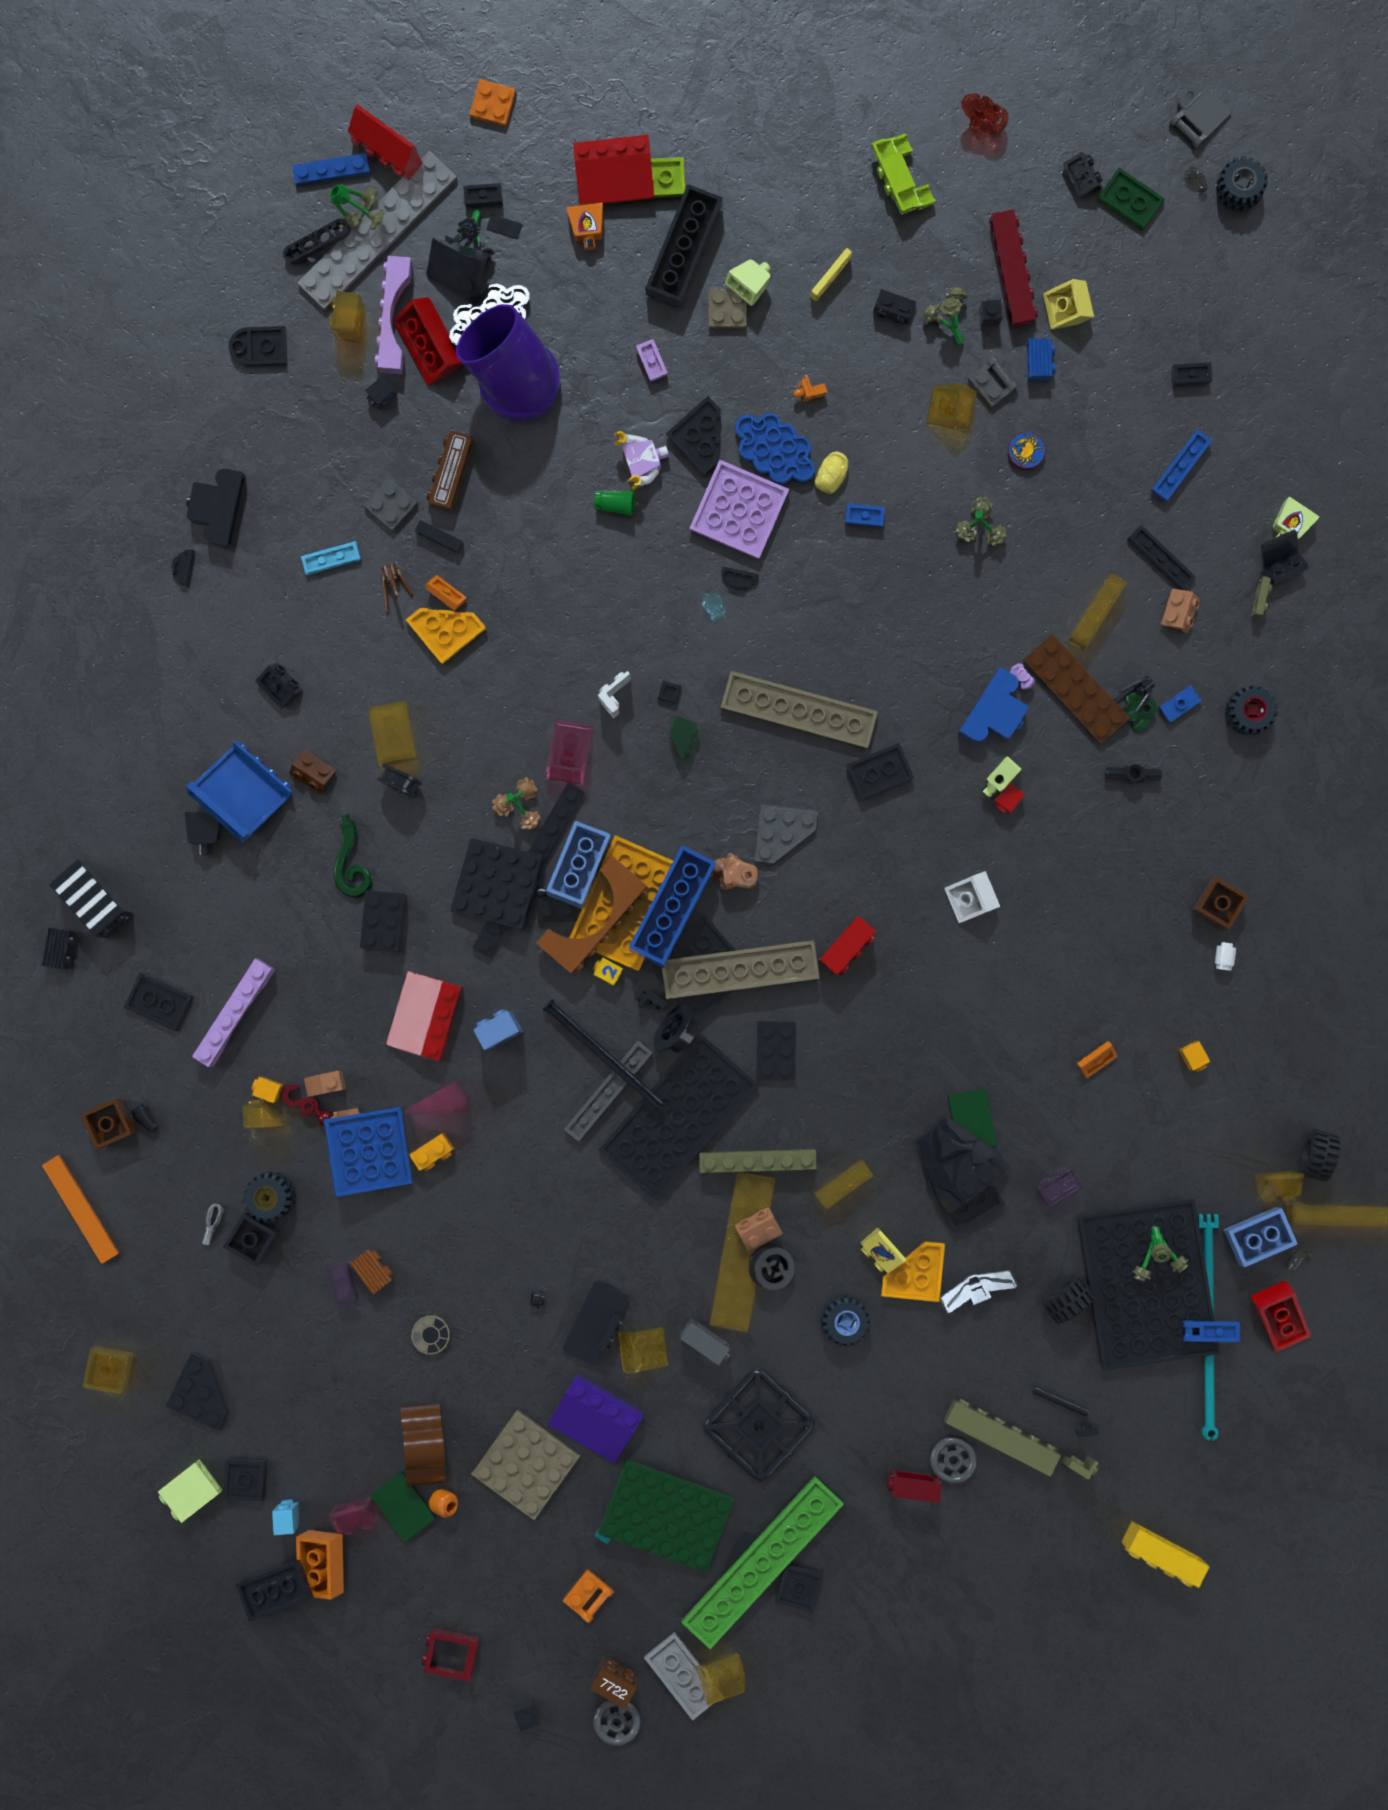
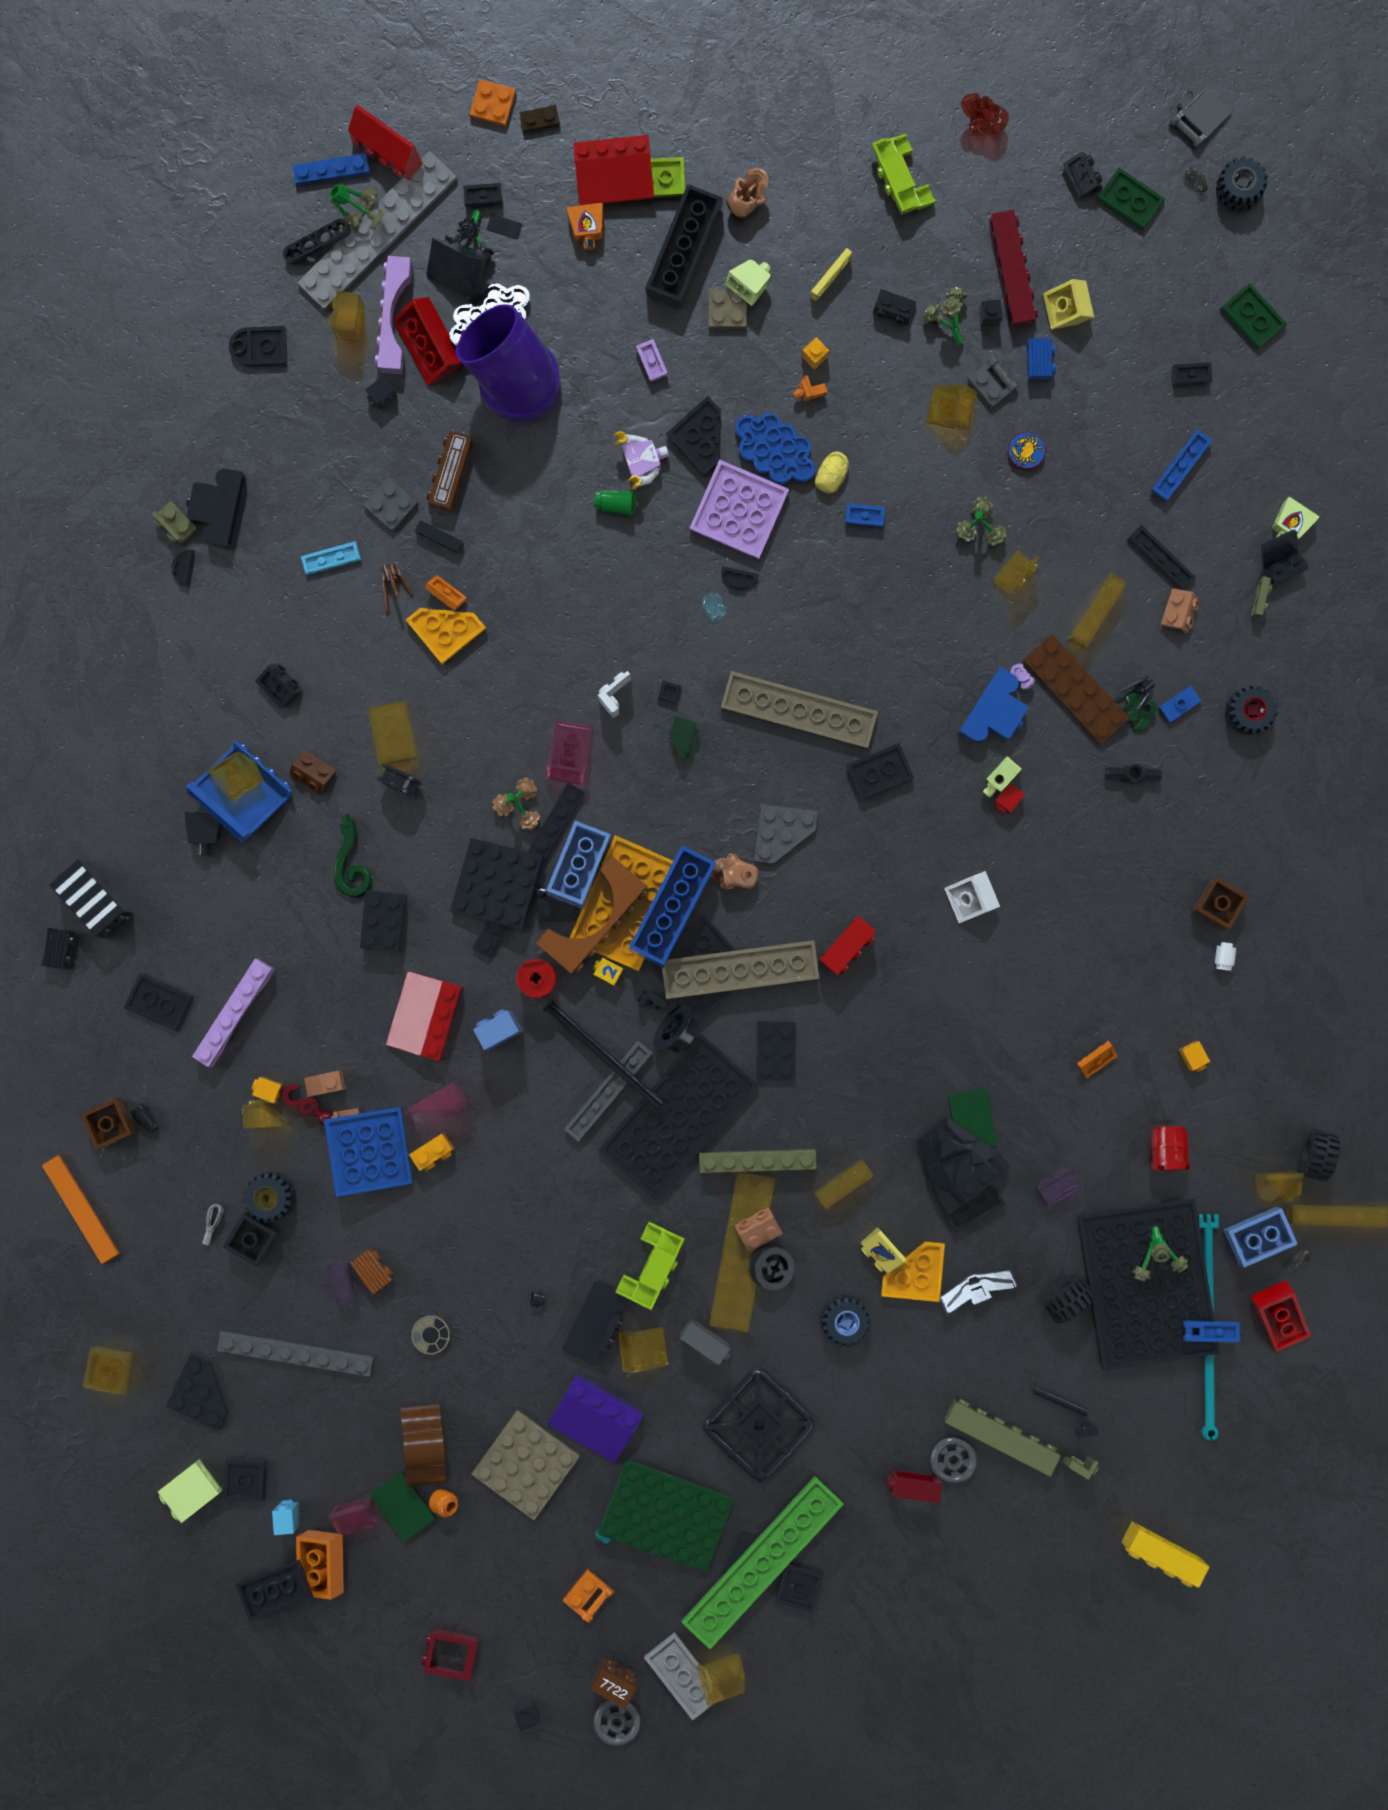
none -> olive bracket [152,501,198,545]
none -> clear yellow slope [207,751,264,801]
none -> dark grey plate [217,1331,374,1377]
none -> red piece [516,959,556,998]
none -> dark brown plate [519,105,560,133]
none -> lime bracket [615,1221,685,1310]
none -> nougat head [726,168,768,217]
none -> light orange brick [802,337,829,370]
none -> clear yellow bracket [993,550,1039,594]
none -> red piece [1150,1126,1190,1171]
none -> dark green tile [1220,282,1287,350]

